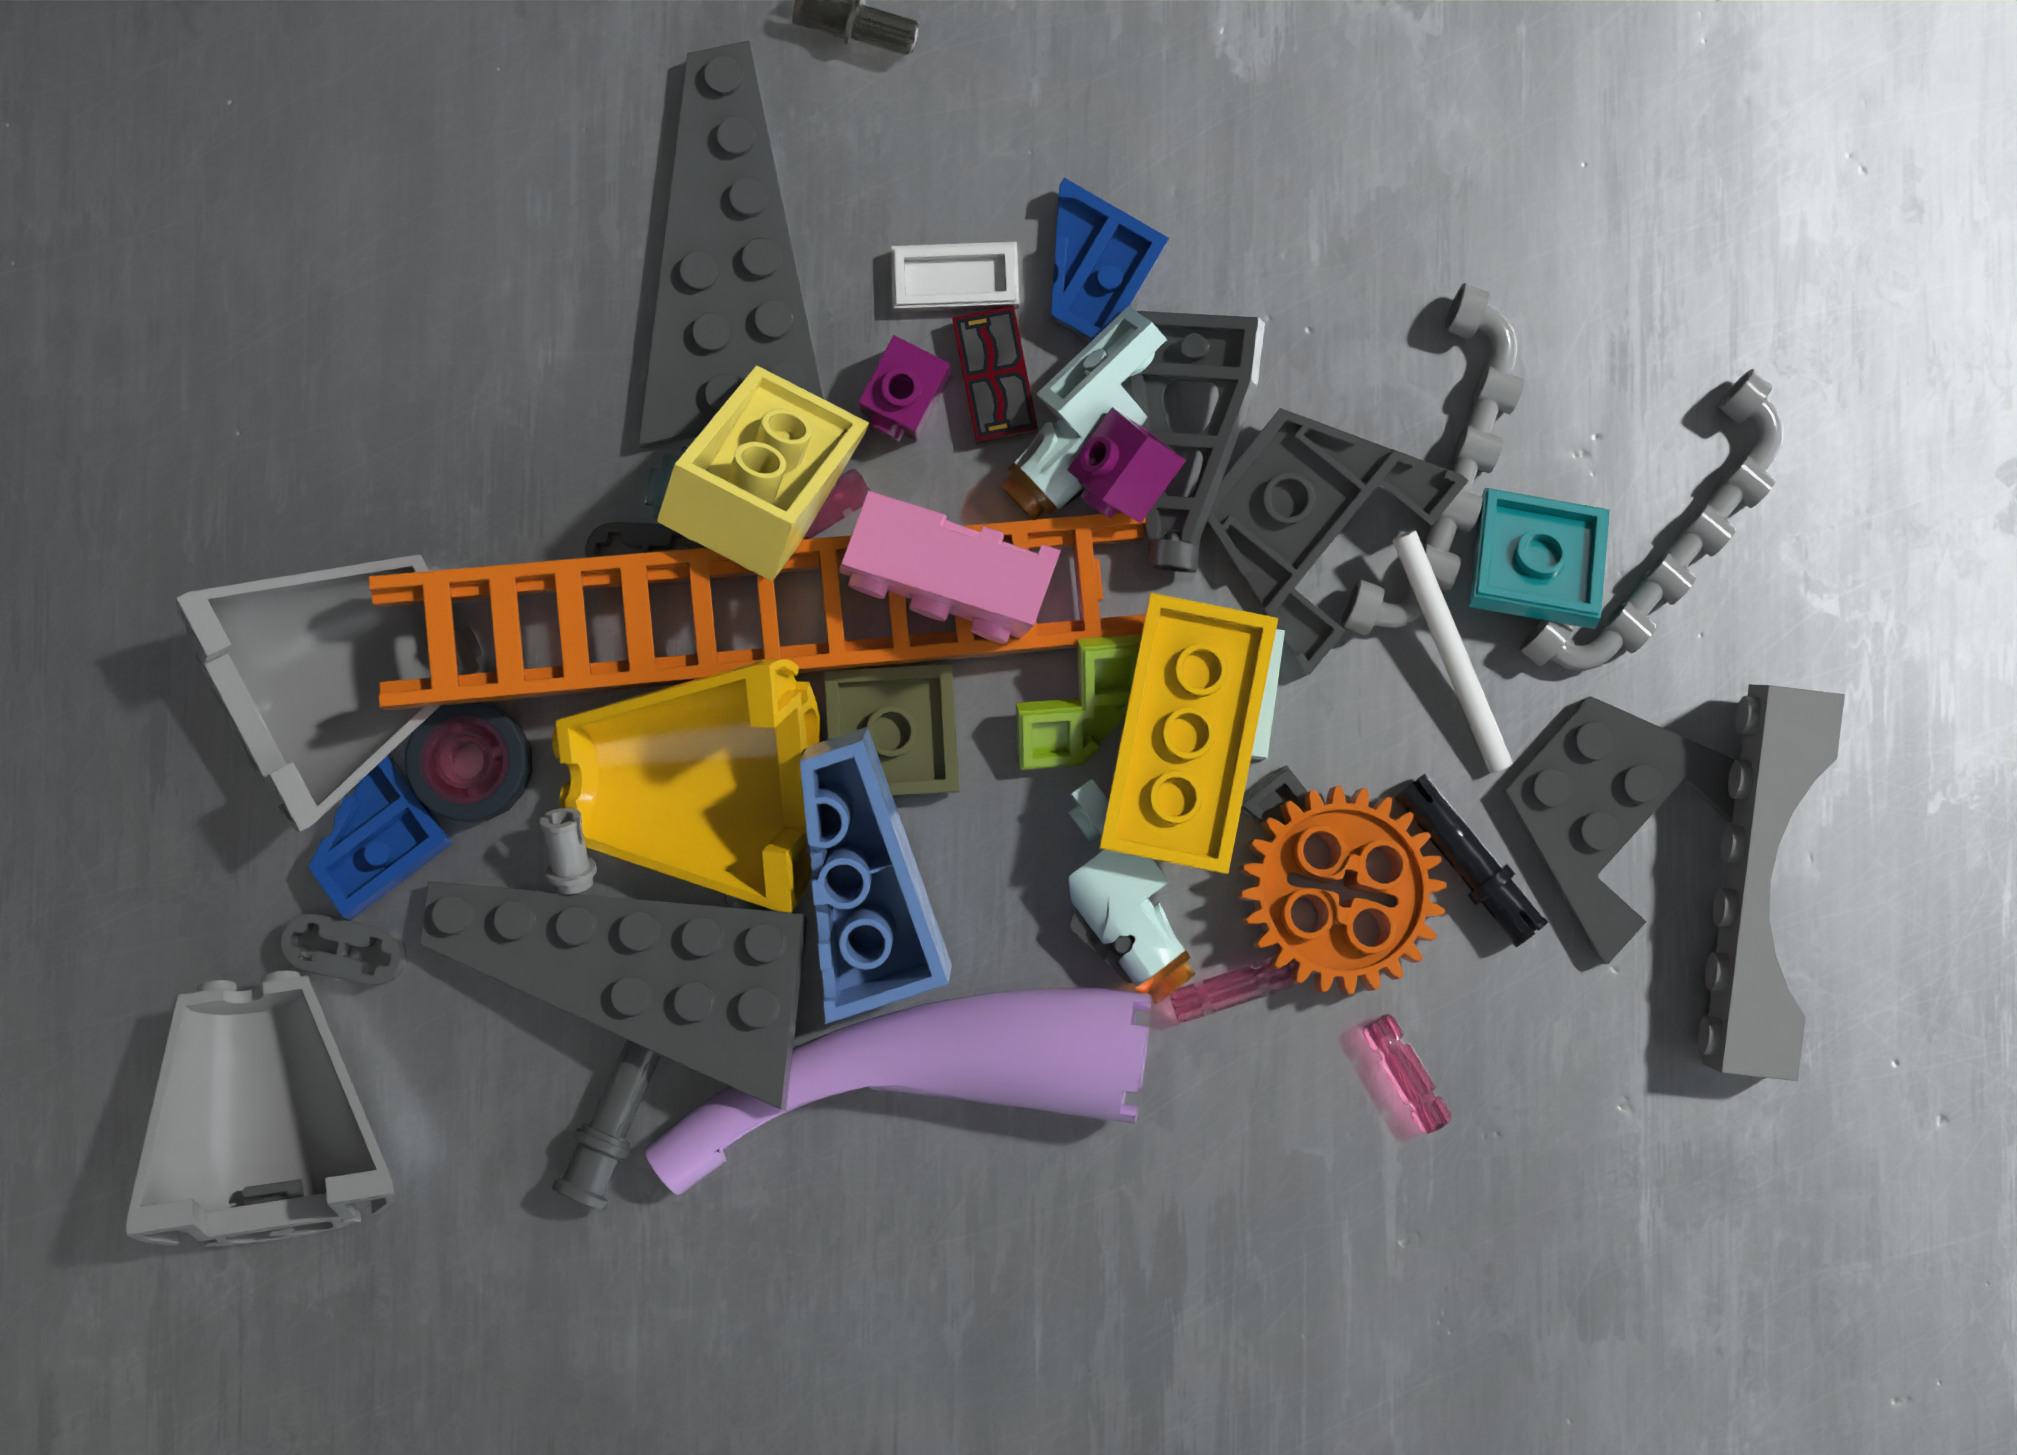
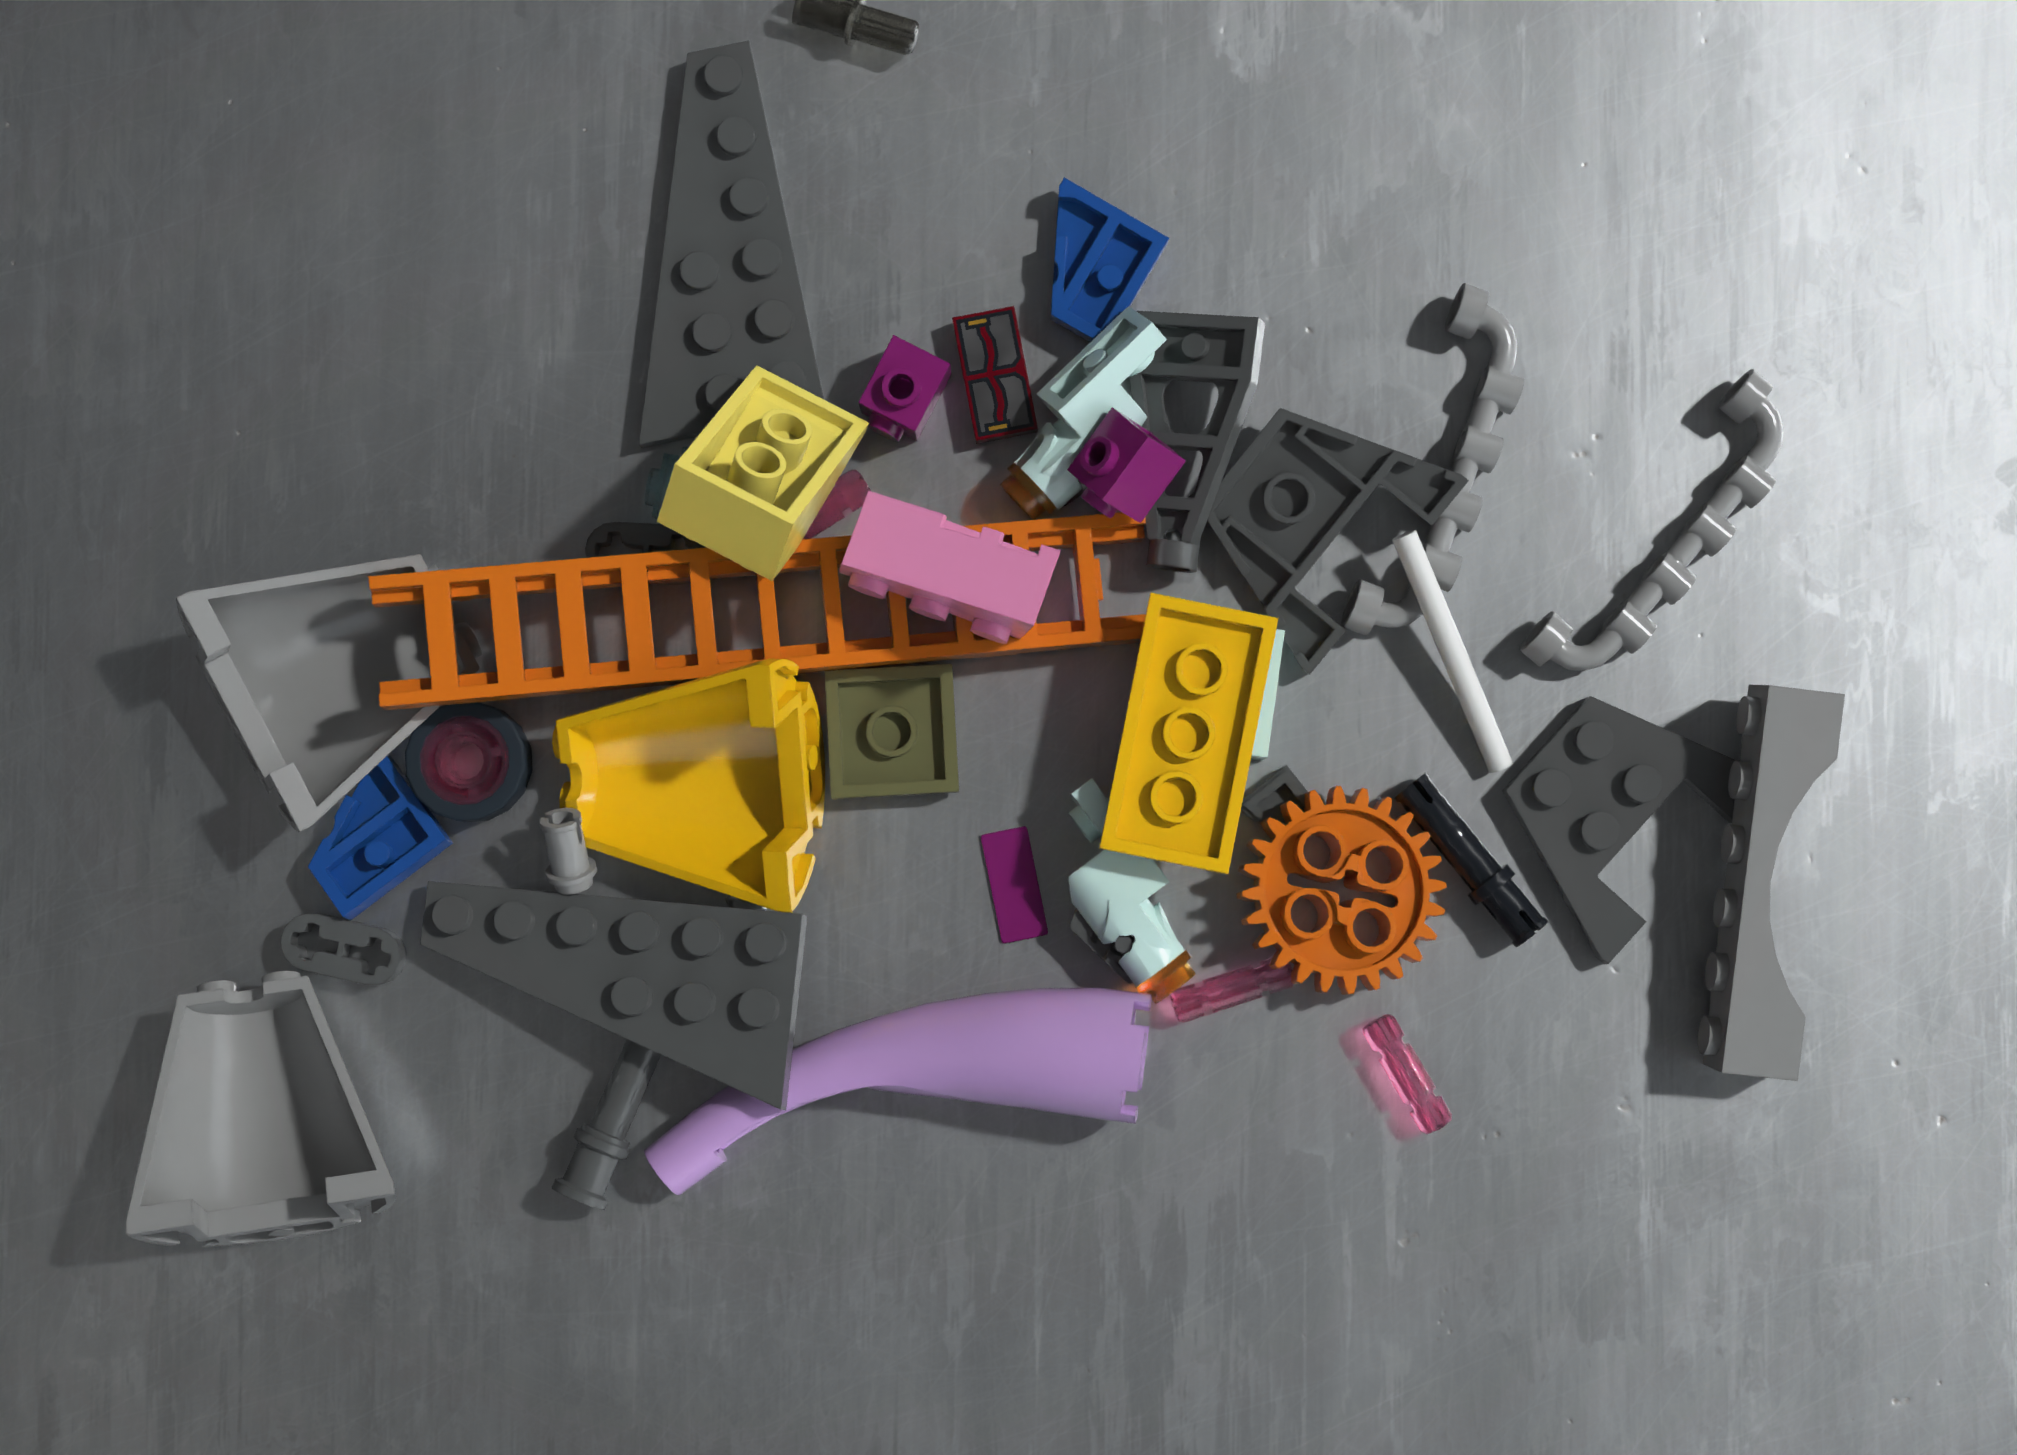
dark grey piece [242,1179,304,1206] -> none
medium blue wedge [800,727,952,1024] -> none
white tile [891,242,1019,313] -> none
lime tile [1015,634,1141,770] -> none
teal tile [1469,488,1610,629] -> none
none -> magenta sticker [981,826,1048,943]

